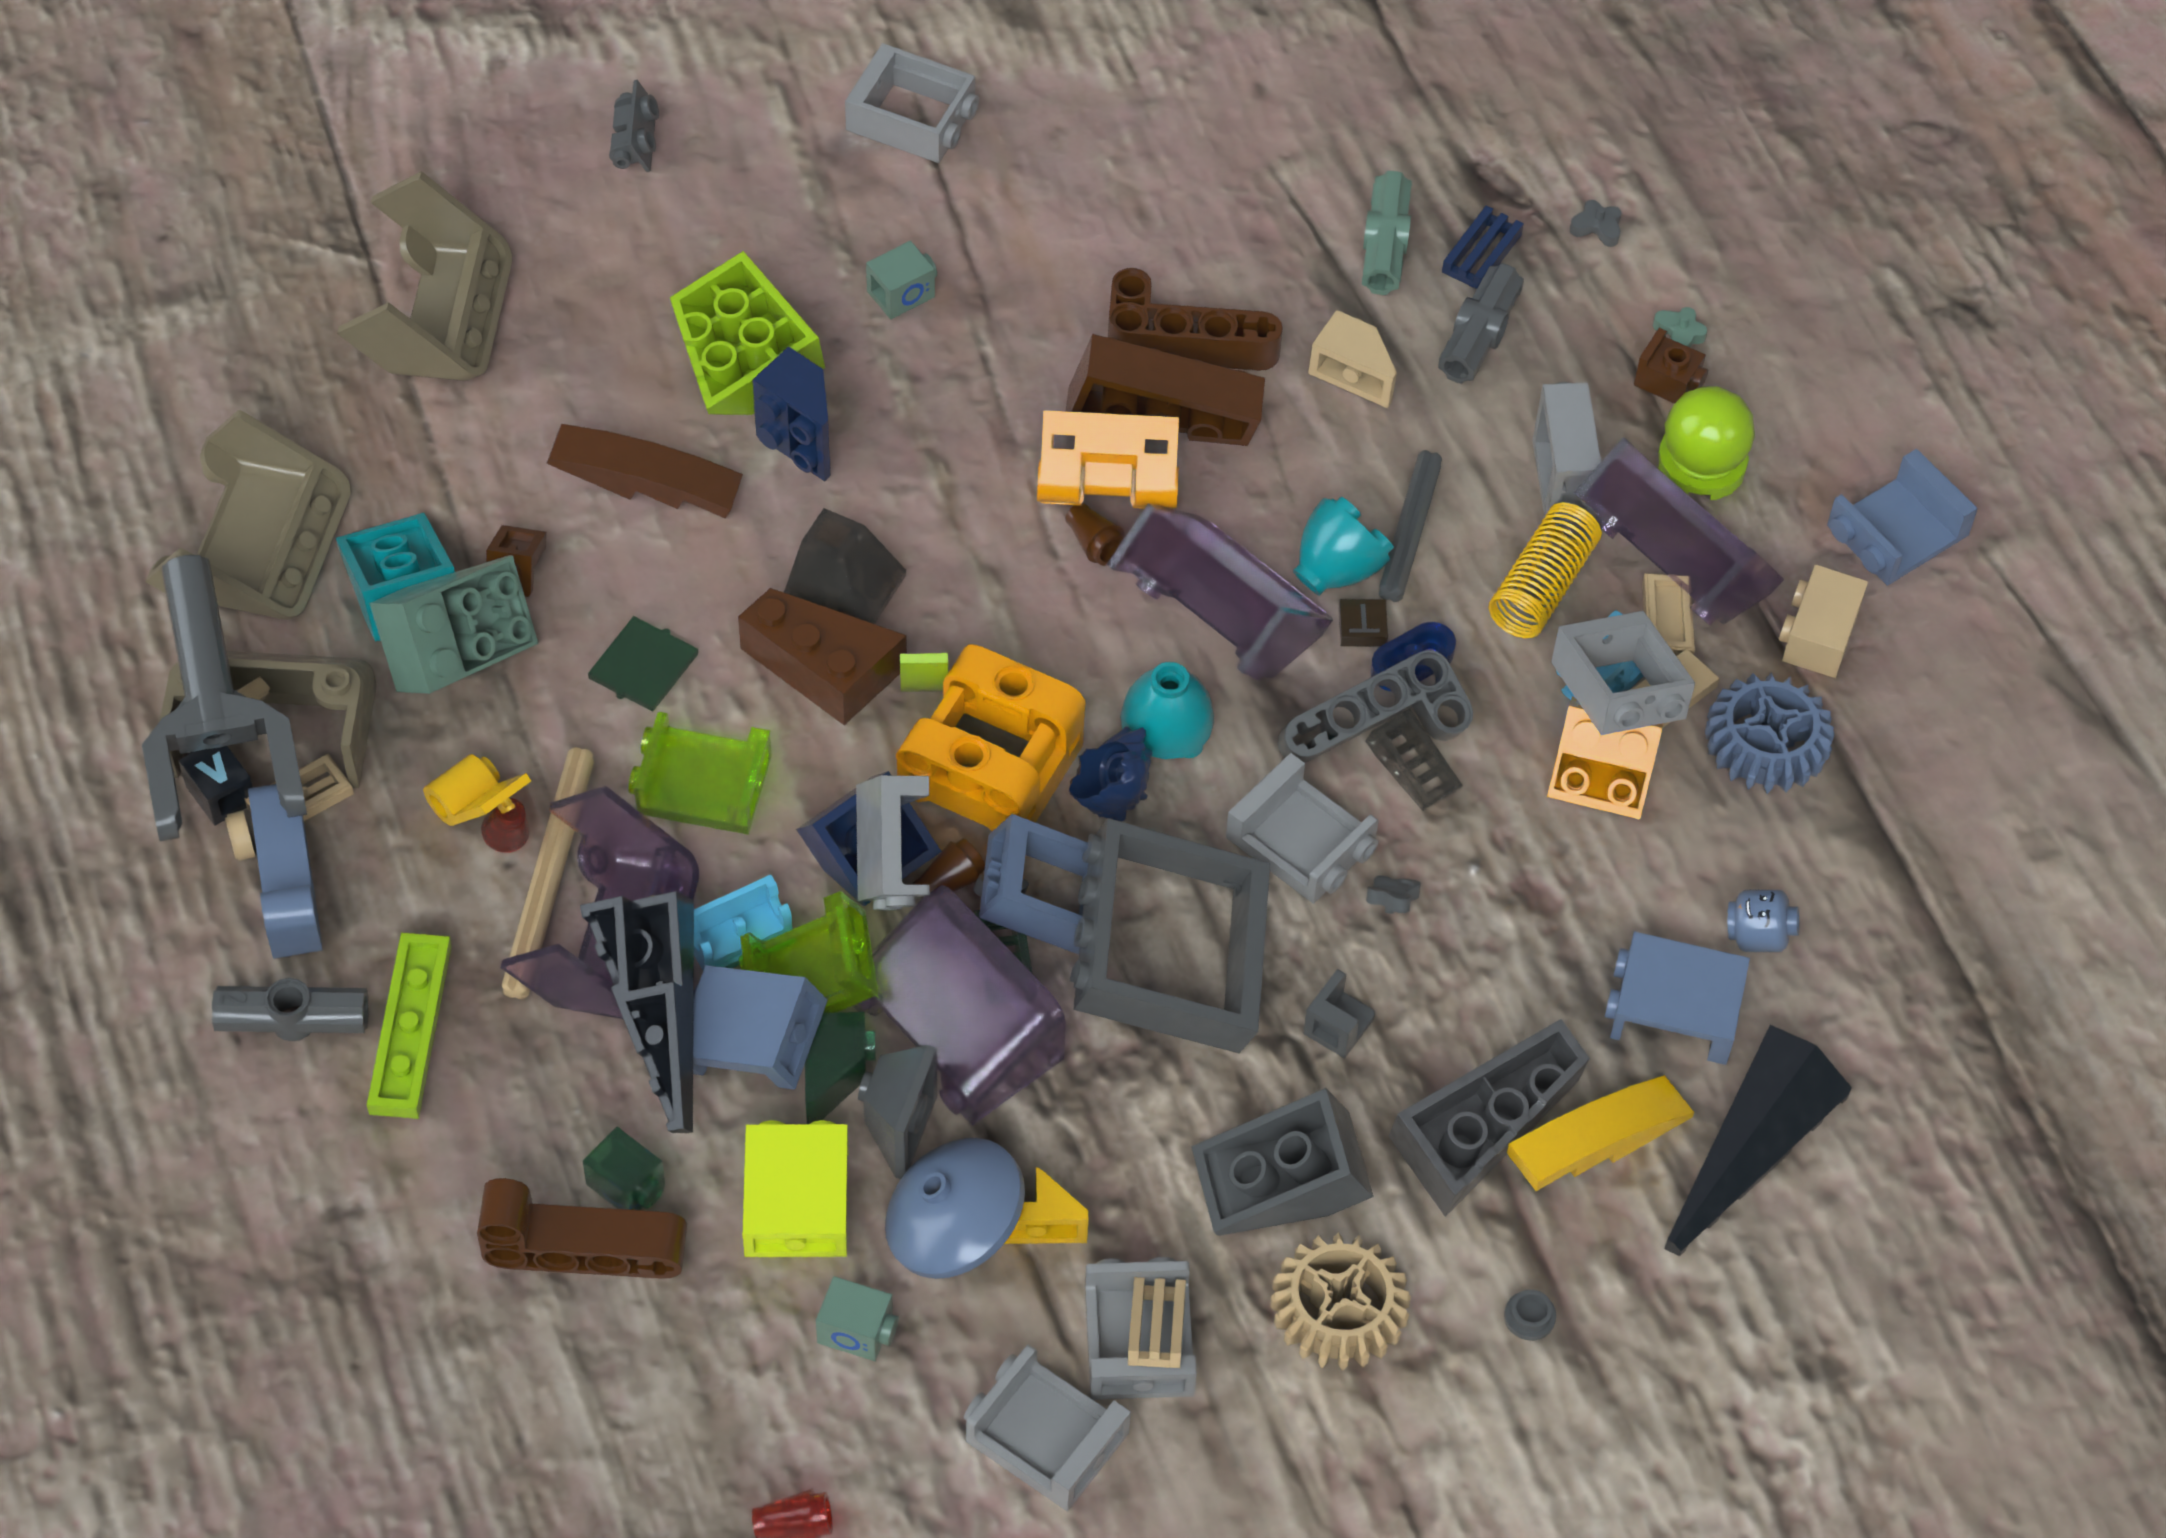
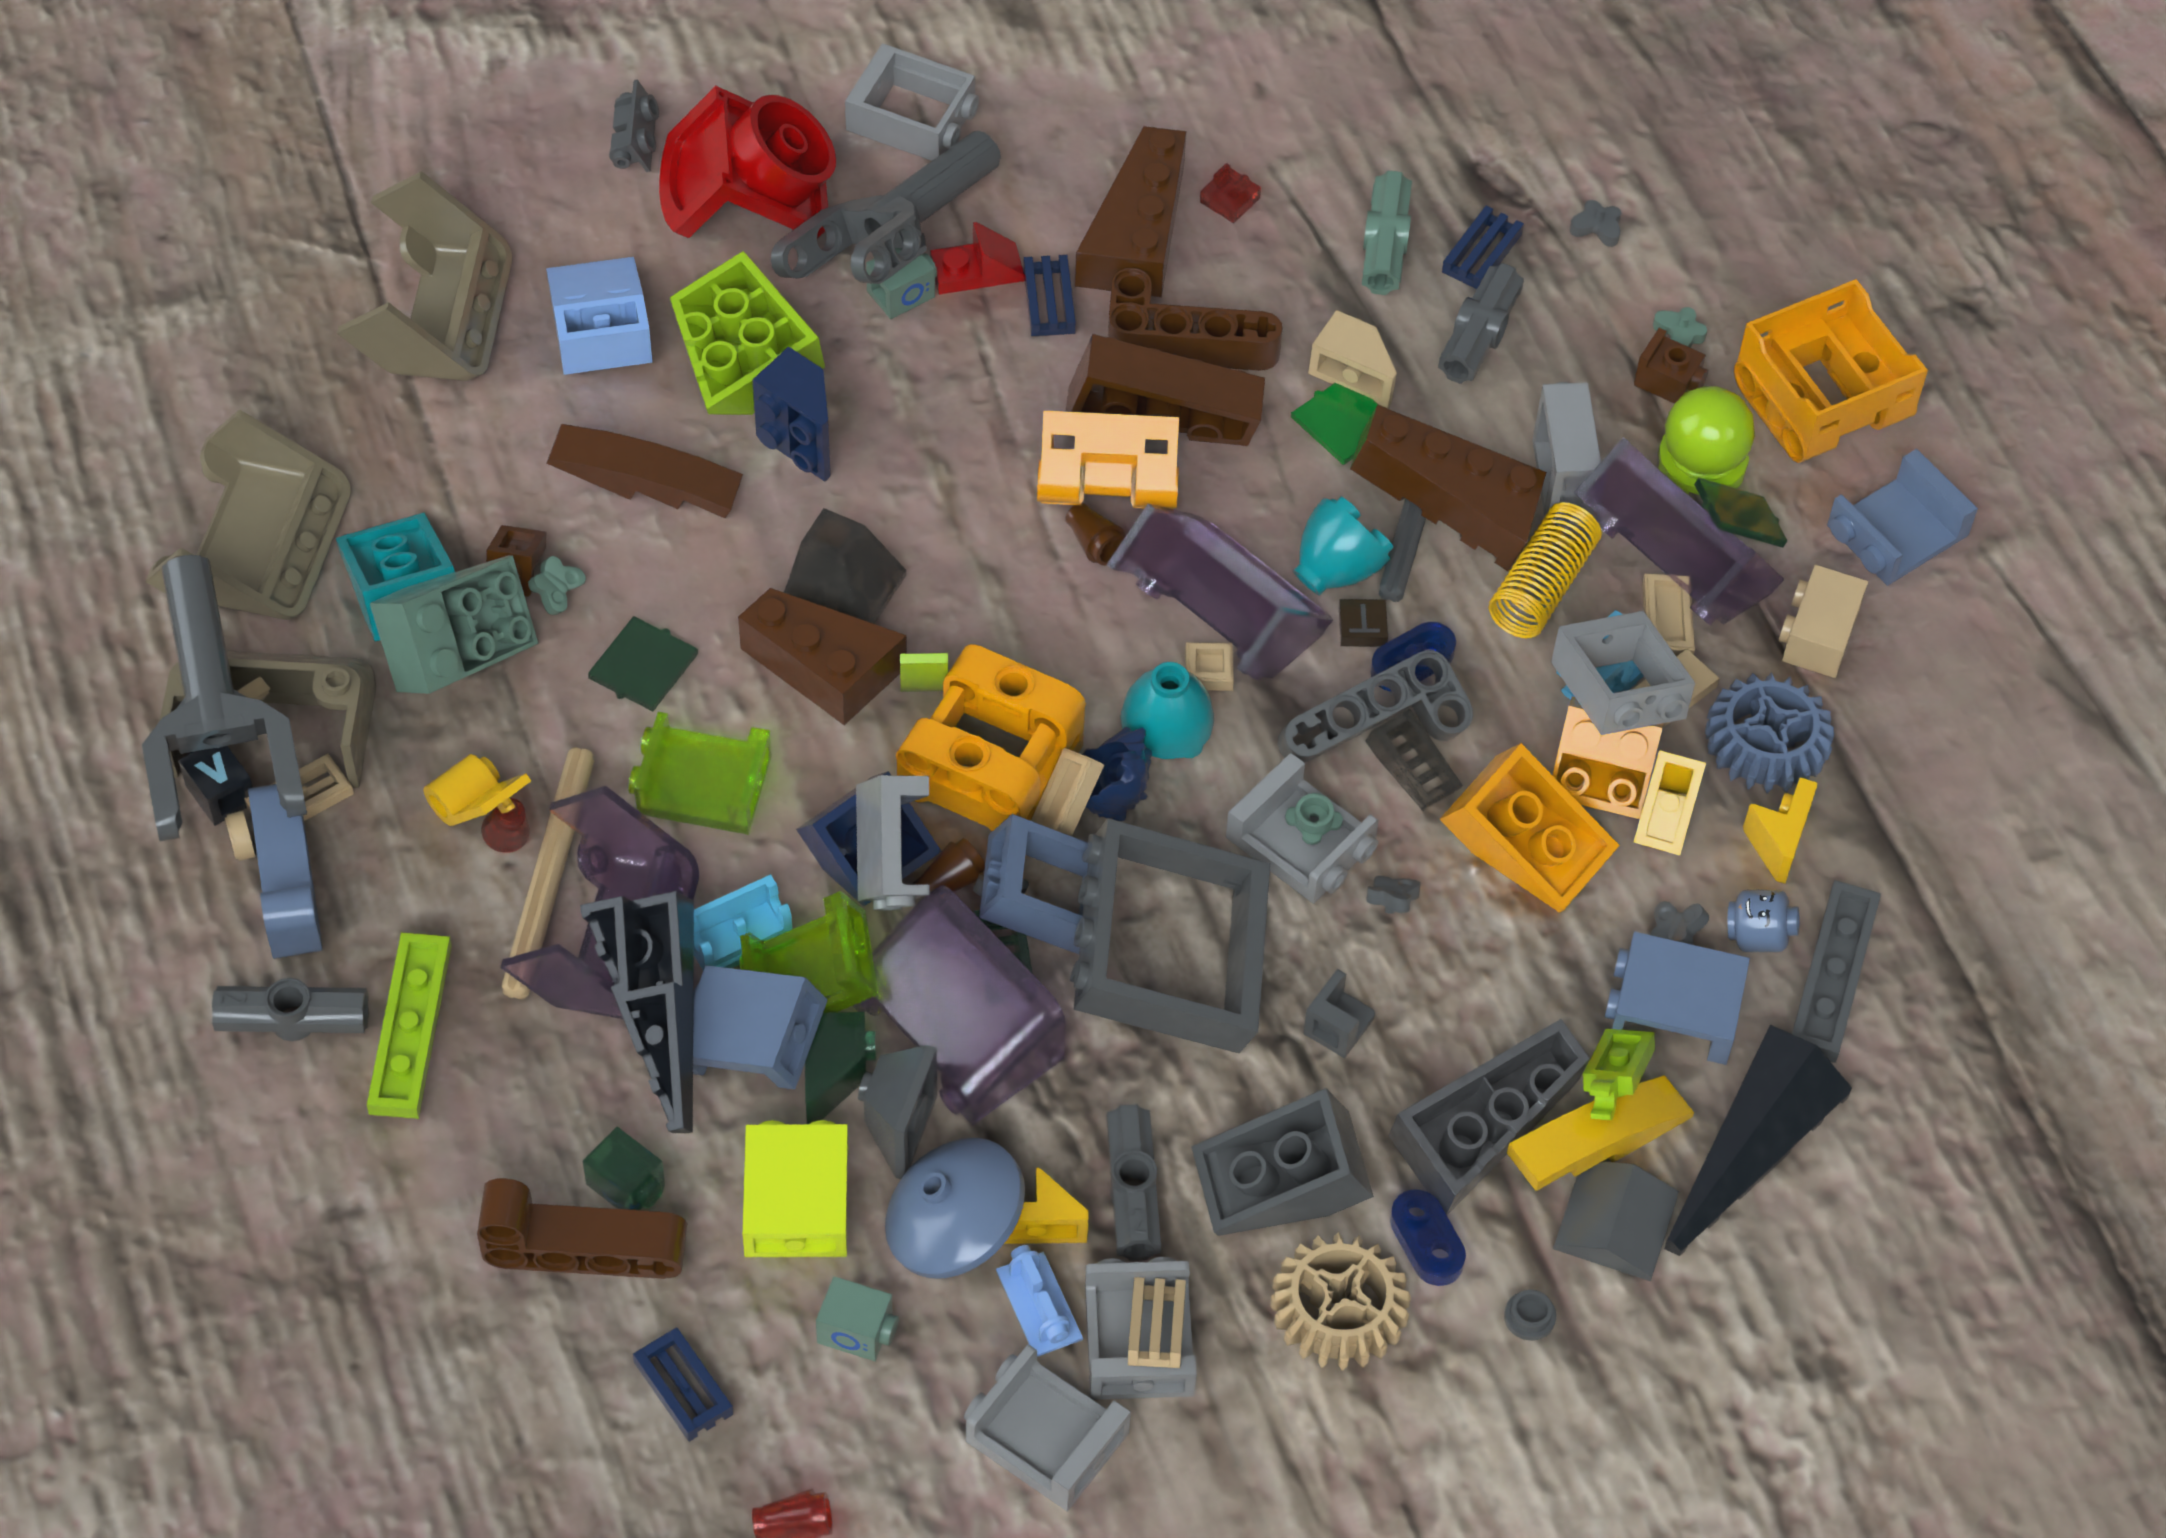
none -> sand green piece [528,556,586,615]
none -> light blue slope [546,257,653,375]
none -> dark blue tile [633,1327,733,1442]
none -> red piece [659,85,836,239]
none -> dark grey piece [771,131,1001,284]
none -> red slope [930,222,1025,295]
none -> light blue hinge [996,1245,1083,1357]
none -> dark blue tile [1024,255,1076,336]
none -> tan tile [1031,748,1104,836]
none -> reddish brown wedge [1075,126,1187,298]
none -> dark grey piece [1106,1104,1161,1261]
none -> tan tile [1185,642,1234,691]
none -> clear red tile [1200,163,1261,224]
none -> sand green plate [1285,793,1343,845]
none -> green piece [1291,383,1378,465]
none -> reddish brown wedge [1350,405,1547,571]
none -> clear blue plate [1390,1189,1466,1286]
none -> light orange slope [1440,743,1620,912]
none -> dark grey slope [1553,1162,1679,1281]
none -> lime plate [1583,1029,1655,1120]
none -> yellow slope [1633,750,1706,855]
none -> dark grey piece [1650,901,1709,945]
none -> clear green piece [1694,477,1788,548]
none -> light orange piece [1734,279,1928,463]
none -> yellow slope [1743,777,1818,884]
none -> dark grey plate [1792,880,1882,1063]

